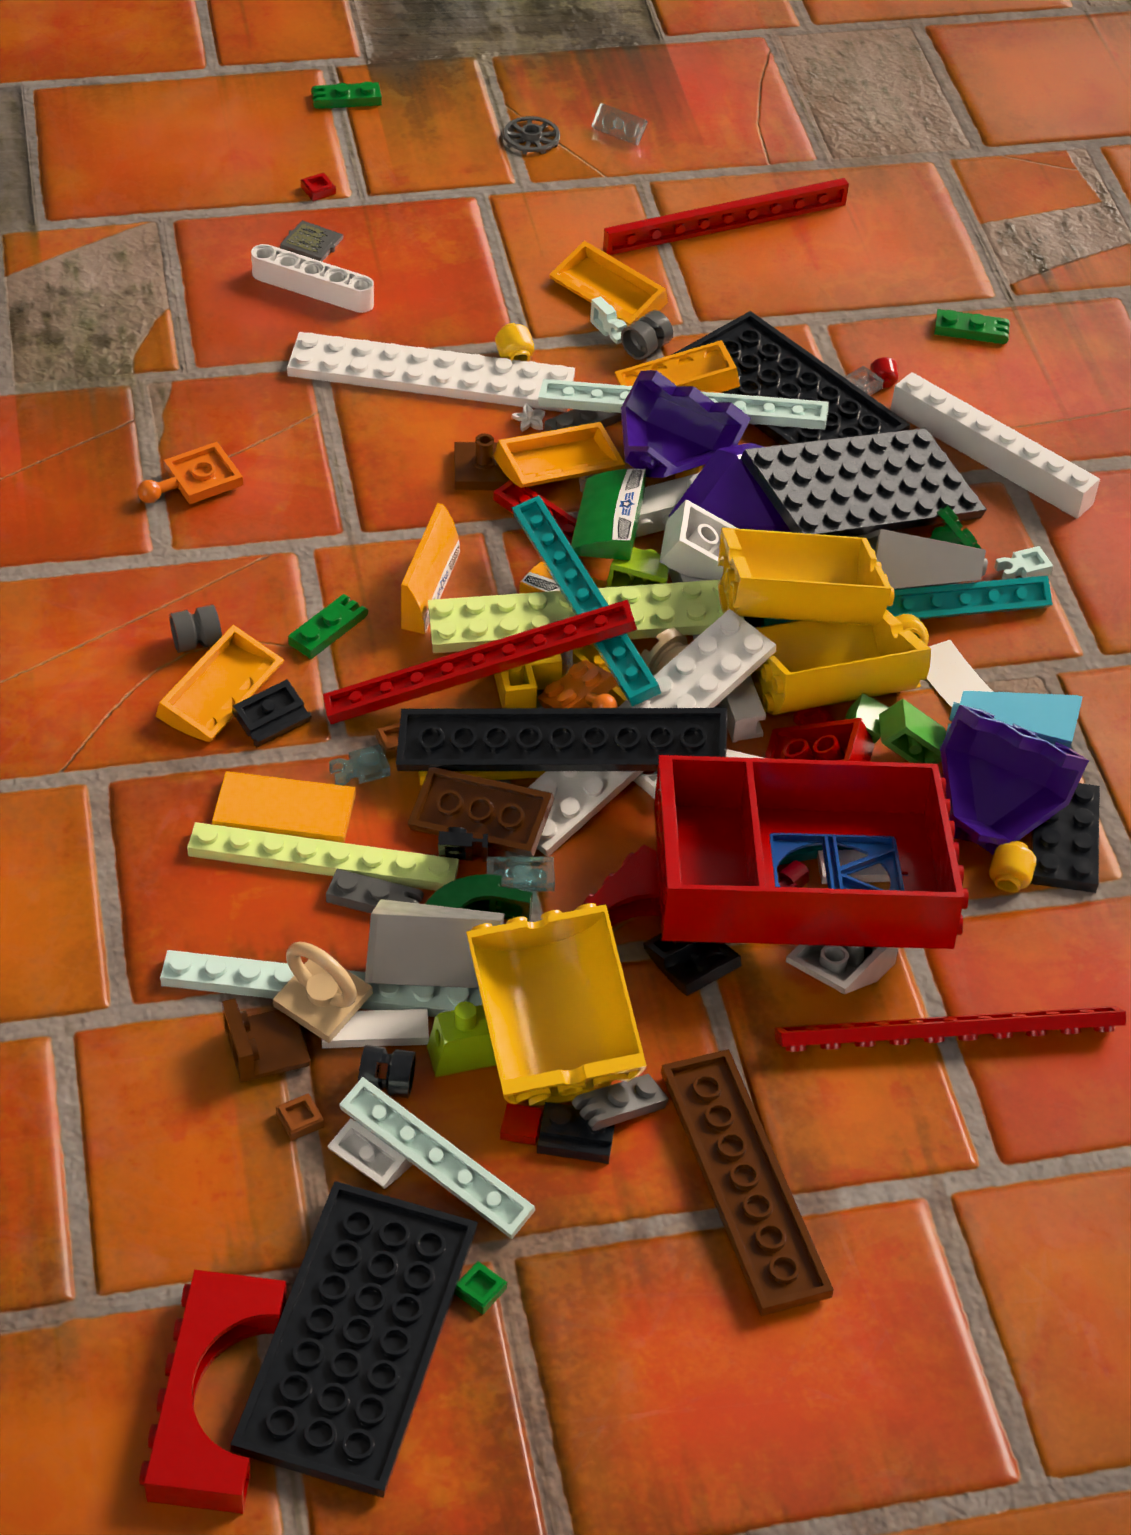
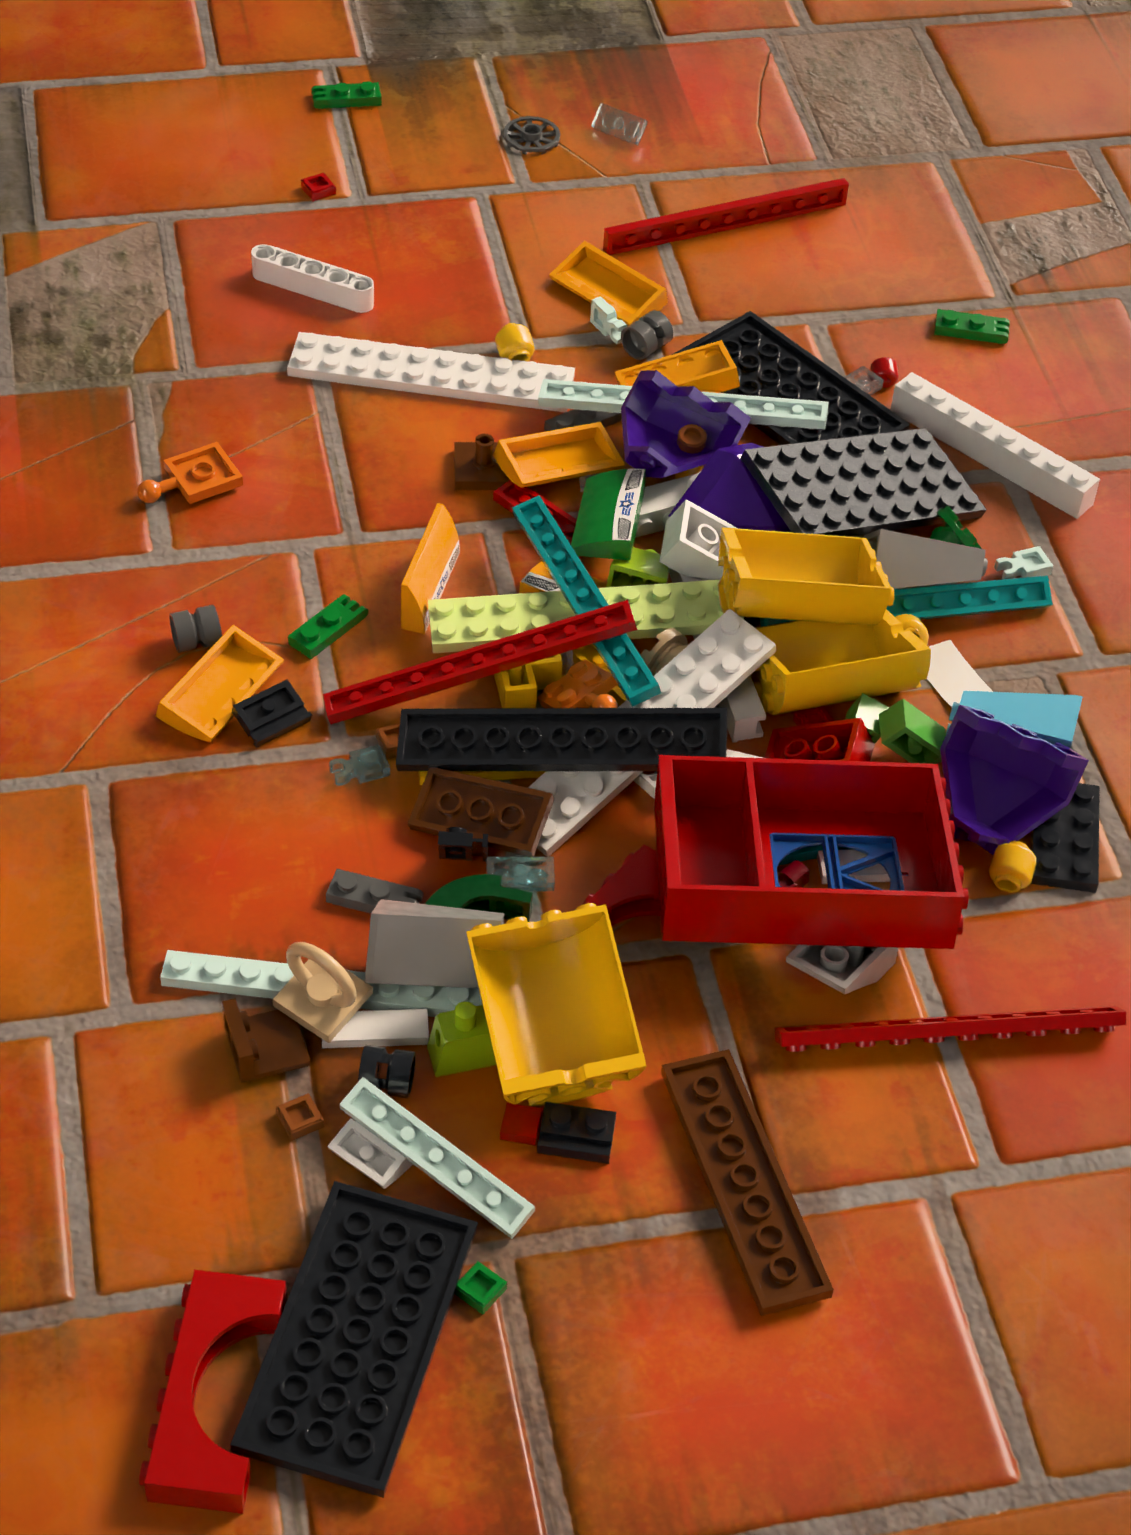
yellowish green plate [187,822,459,891] -> none
light orange tile [212,771,356,843] -> none
piece [280,220,343,262] -> none
white plant [511,404,545,432] -> none
dark grey hinge [572,1074,669,1131] -> none
black slope [643,933,742,996] -> none
none -> dark orange tile [677,424,707,454]

